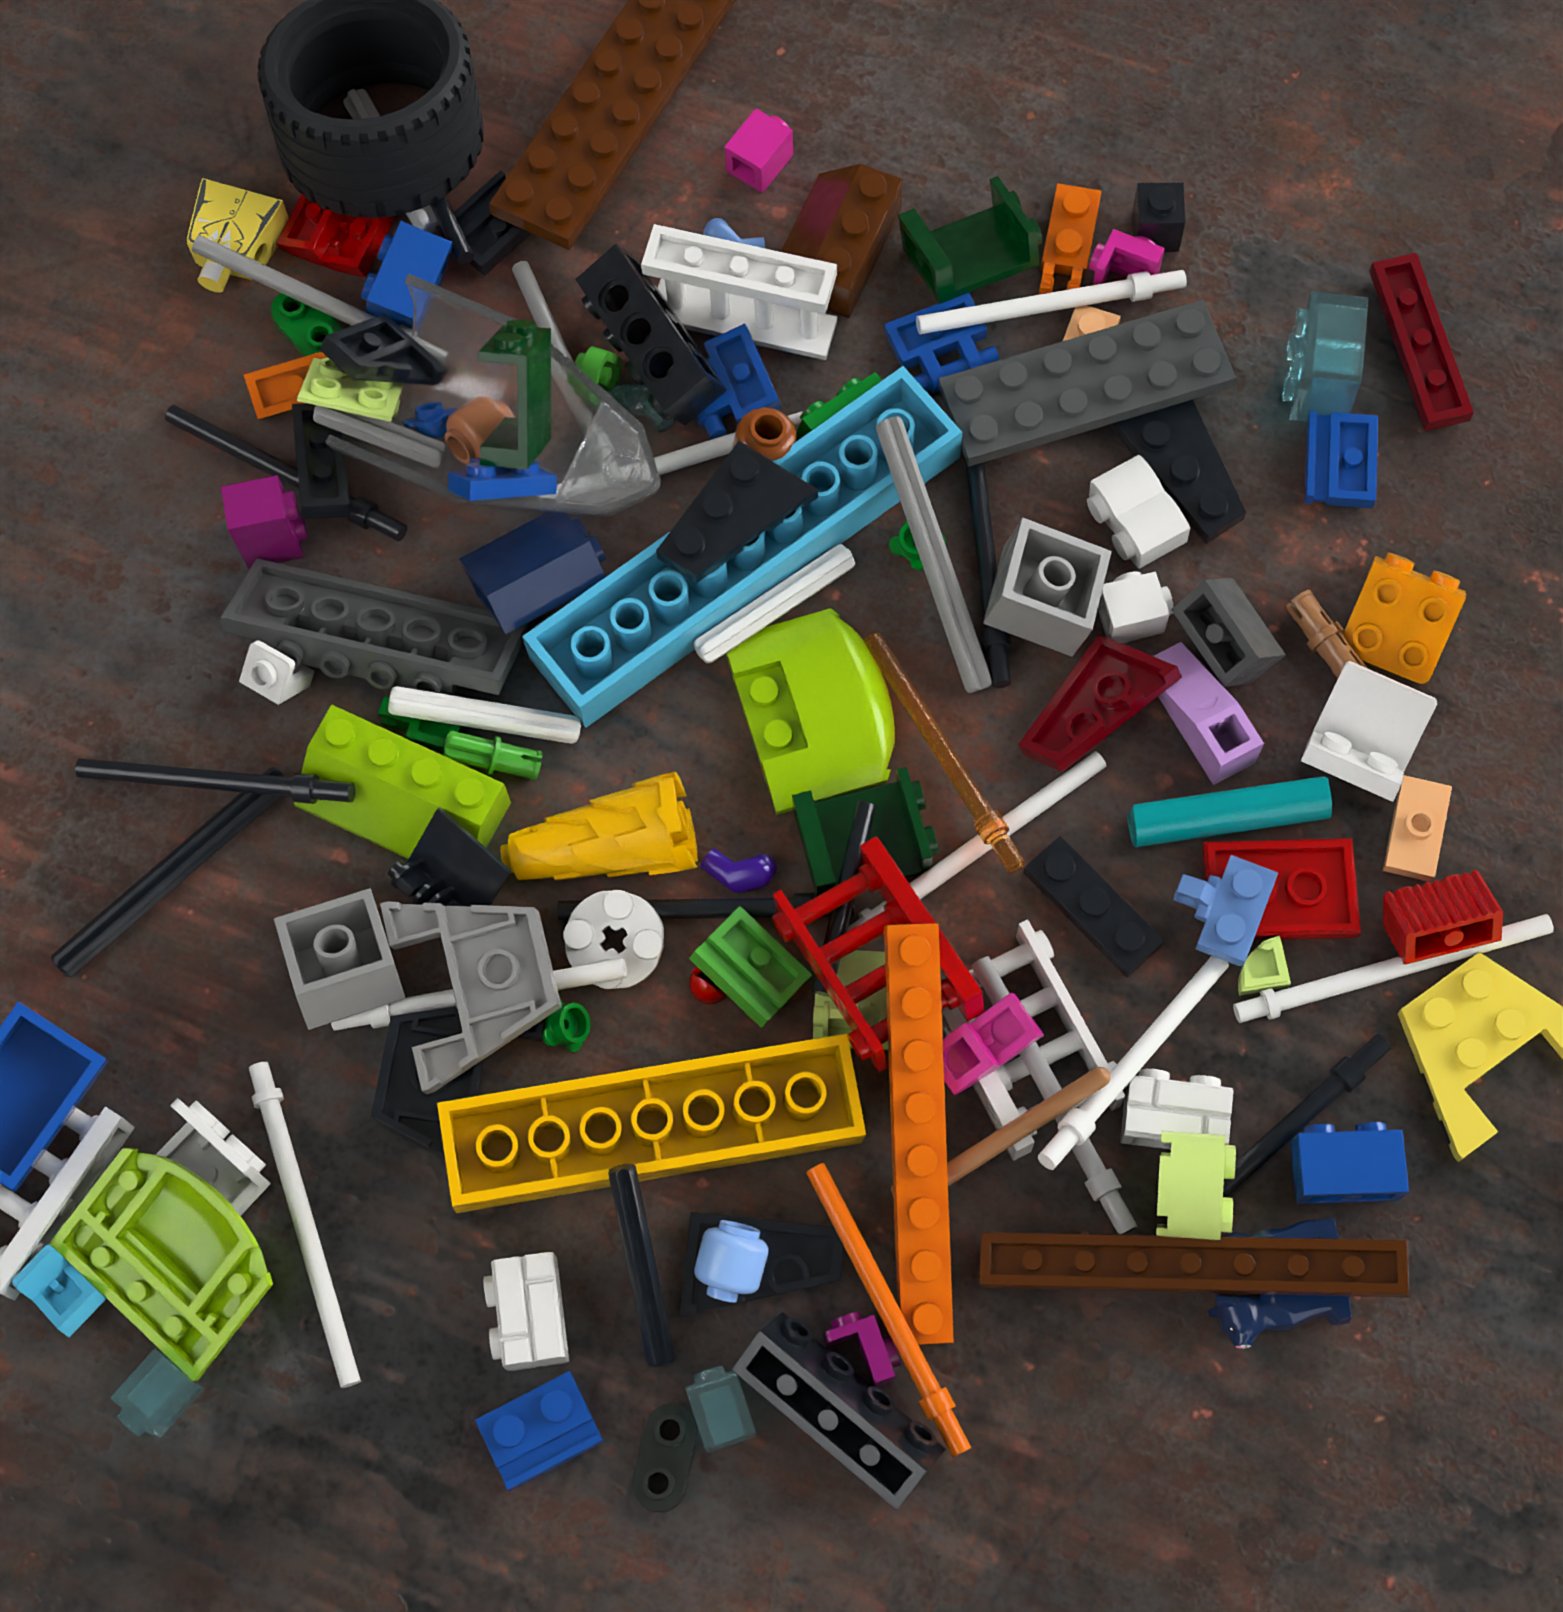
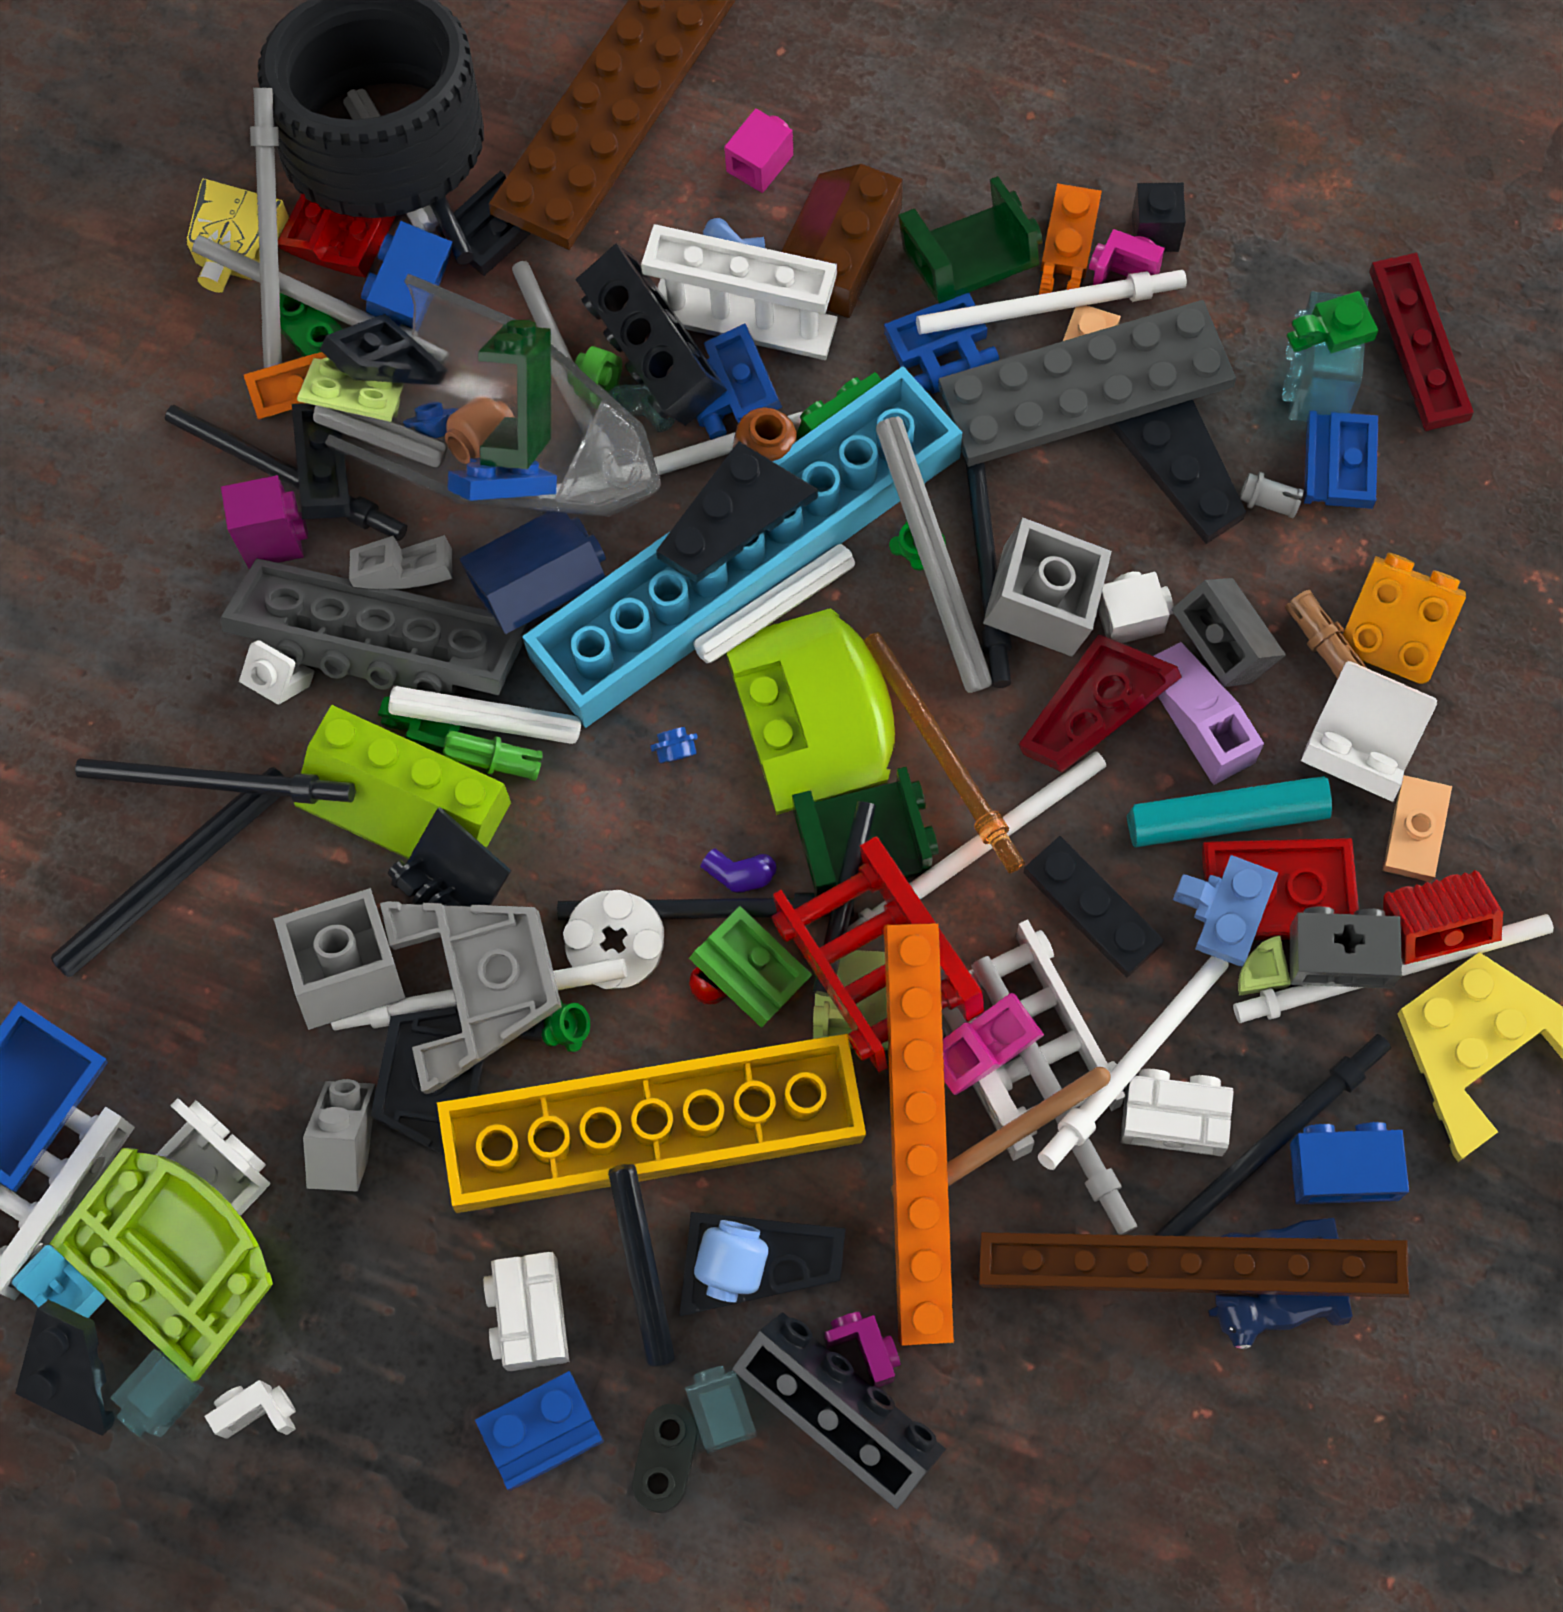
white bar [248,1062,361,1388] -> none
yellow cone [500,772,698,880] -> none
orange bar [806,1163,971,1457] -> none
white brick [1087,455,1190,569] -> none
yellowish green brick [1156,1131,1236,1240] -> none
none -> black wing [15,1299,115,1436]
none -> white bracket [204,1380,296,1439]
none -> light grey bar [250,88,282,369]
none -> light grey slope [303,1079,376,1191]
none -> light grey slope [349,535,453,589]
none -> blue plate [650,727,698,764]
none -> light grey pin [1240,471,1304,519]
none -> green plate [1287,291,1379,354]
none -> dark grey brick [1290,907,1402,989]

